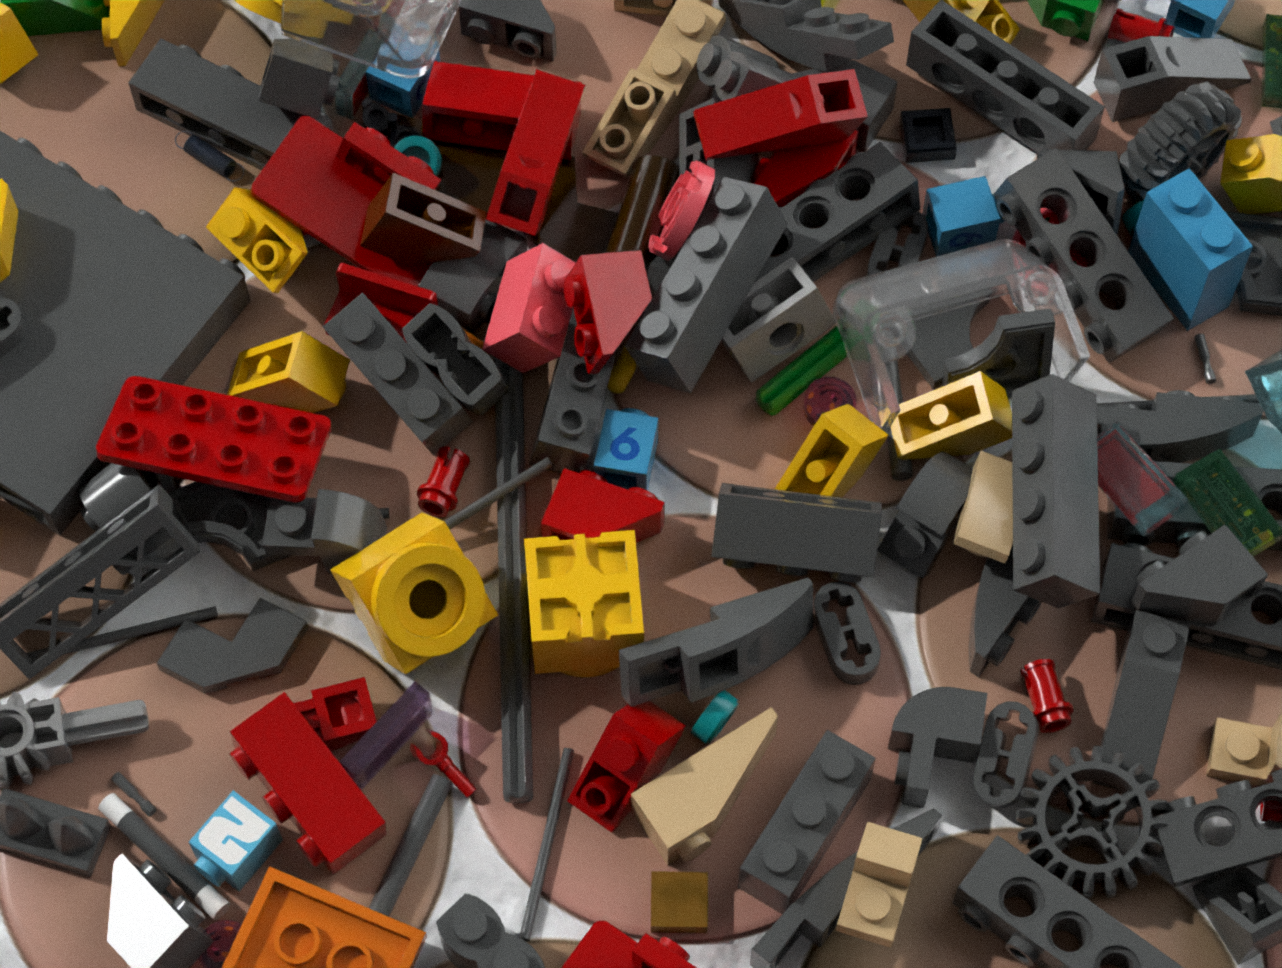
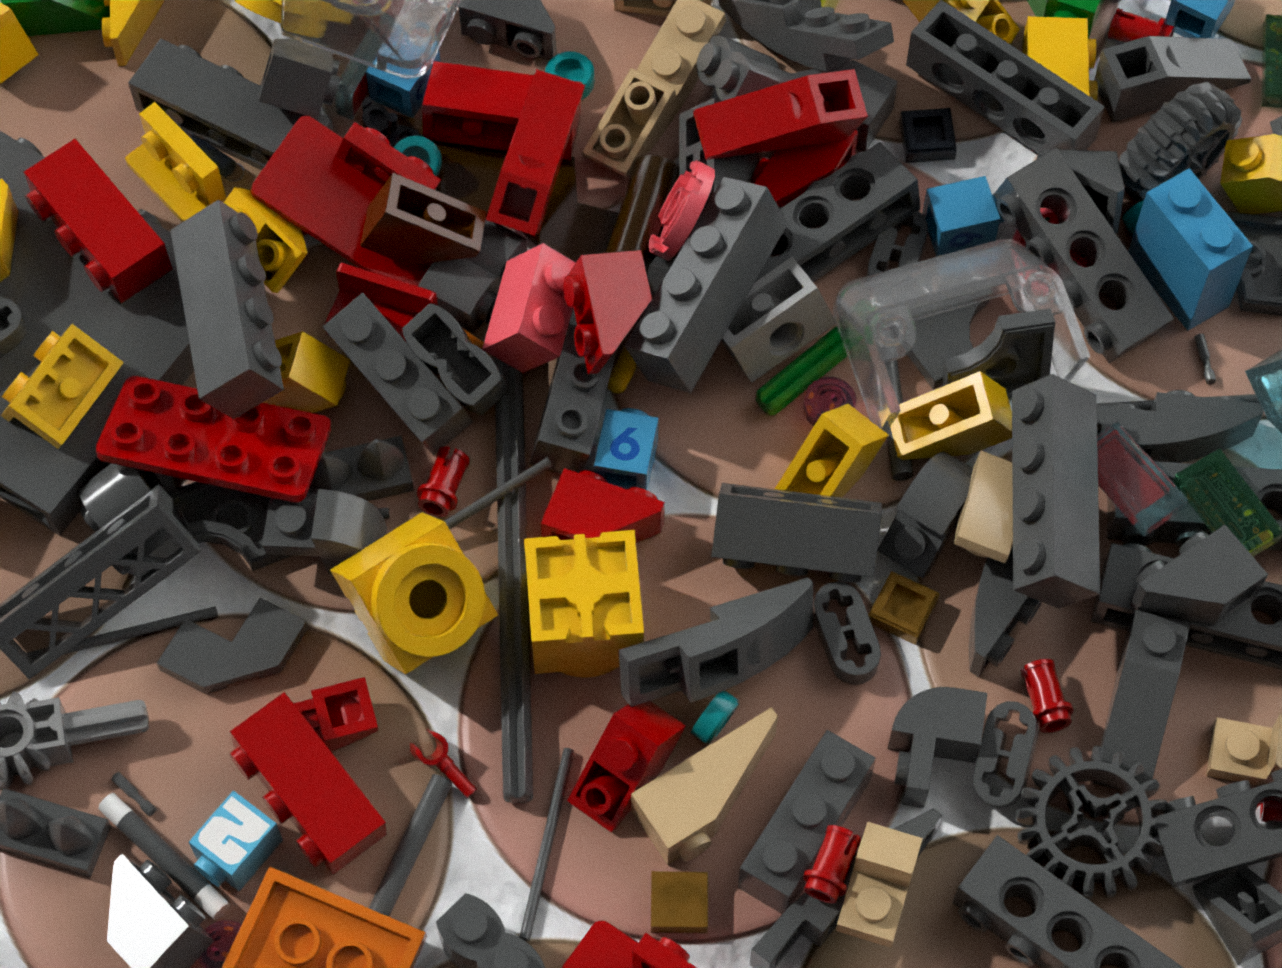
clear purple tile [339,681,433,790] -> none
none -> yellow bracket [0,324,124,449]
none -> red brick [23,138,172,304]
none -> yellow bracket [125,102,226,222]
none -> dark grey brick [170,200,284,419]
none -> dark grey tile [306,435,414,501]
none -> teal tile [545,51,595,100]
none -> red pin [803,825,862,904]
none -> pearl gold tile [868,571,940,645]
none -> yellow slope [1022,16,1098,101]

